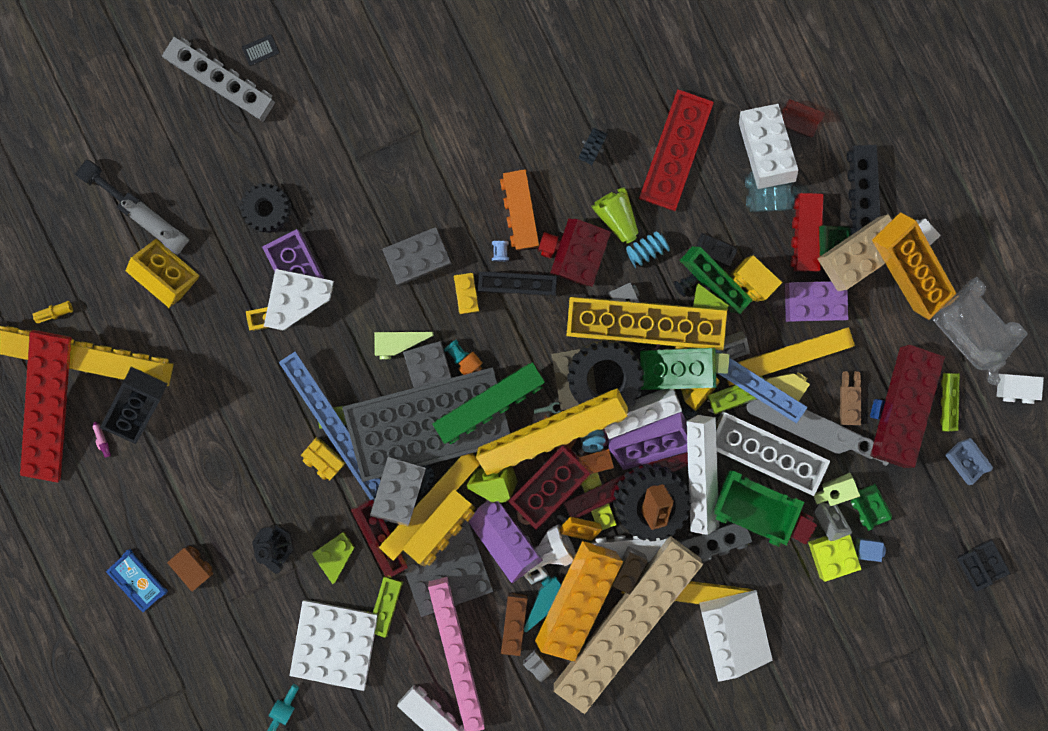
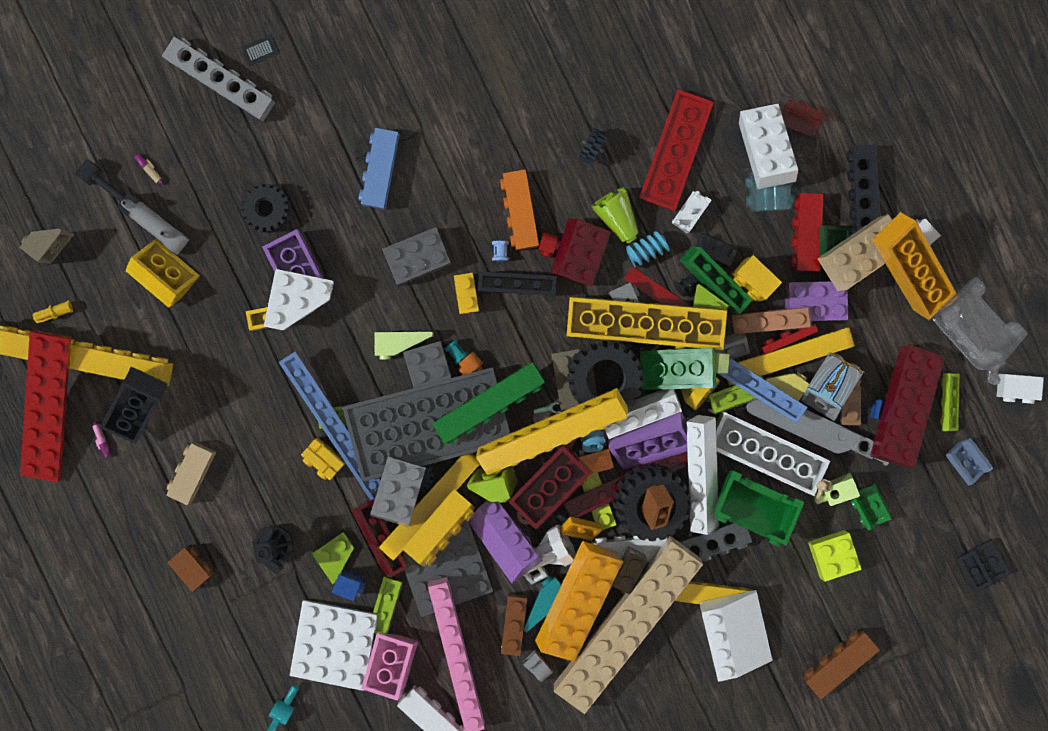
door [106,549,168,613] -> none
dark red brick [790,511,817,544] -> none
light grey slope [815,503,852,541] -> none
medium blue brick [855,538,886,562] -> none
none -> dark tan slope [19,229,74,264]
none -> piece [134,154,163,184]
none -> tan brick [166,442,216,505]
none -> blue brick [332,569,366,601]
none -> medium blue brick [359,128,400,210]
none -> bright pink slope [361,633,418,701]
none -> red sticker [624,267,692,307]
none -> white hinge [672,191,711,233]
none -> nougat plate [732,307,812,334]
none -> red plate [759,324,818,354]
none -> light grey slope [801,352,864,421]
none -> dark orange brick [802,629,880,700]
none -> tan hand [814,479,832,503]

